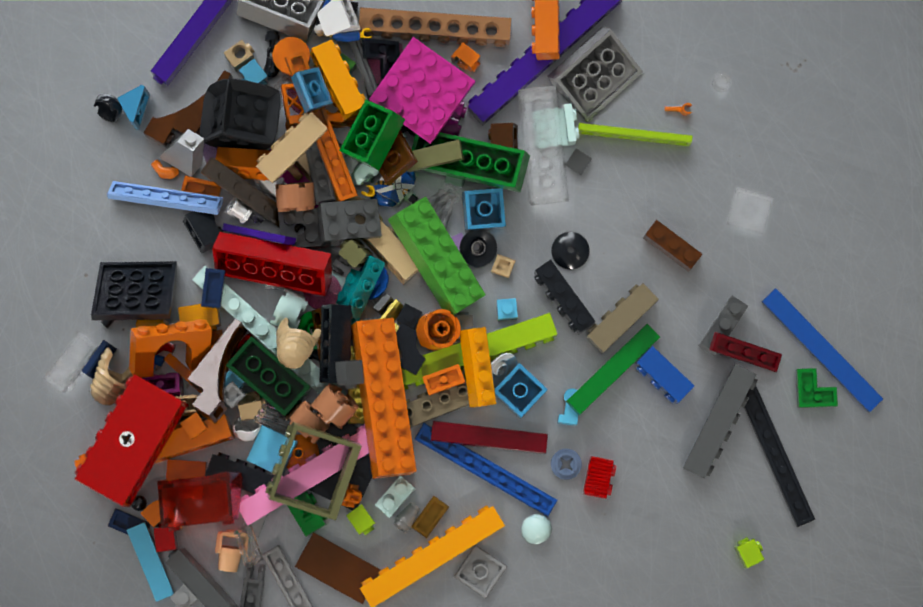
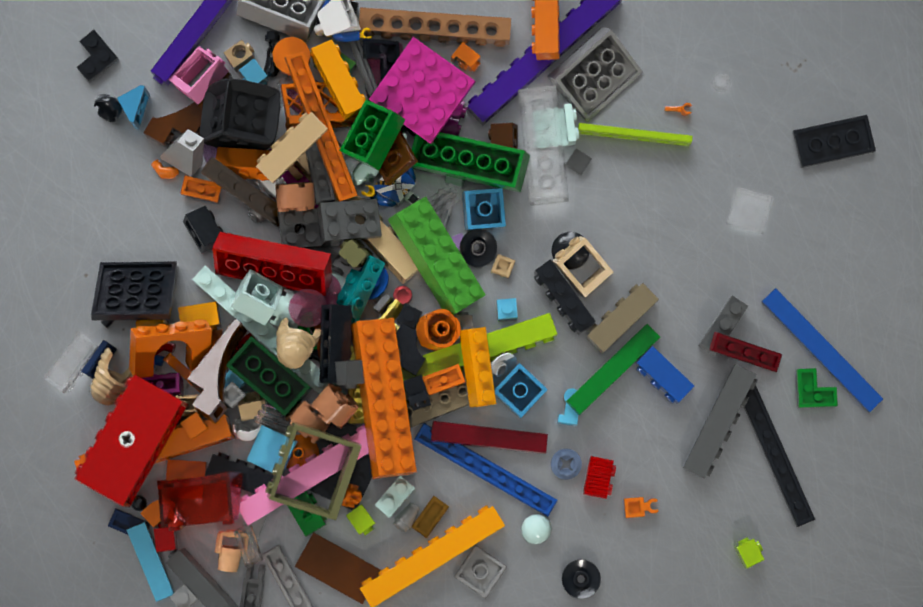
light blue tile [107,181,223,215] -> none
dark blue tile [201,268,226,309] -> none
dark purple tile [222,223,296,245] -> none
white piece [224,197,252,224] -> none
dark azure slope [291,67,333,113] -> none
olive tile [407,140,464,172] -> none
reddish brown brick [643,219,702,272] -> none
none -> black plate [77,30,119,83]
none -> bright pink window [168,46,229,104]
none -> light aqua brick [231,269,284,326]
none -> clear pink tile [288,289,327,328]
none -> coral tile [393,286,412,305]
none -> black brick [403,375,431,411]
none -> tan window [552,236,613,297]
none -> black dish [562,560,601,599]
none -> orange plate [624,497,658,518]
none -> black tile [793,115,876,168]

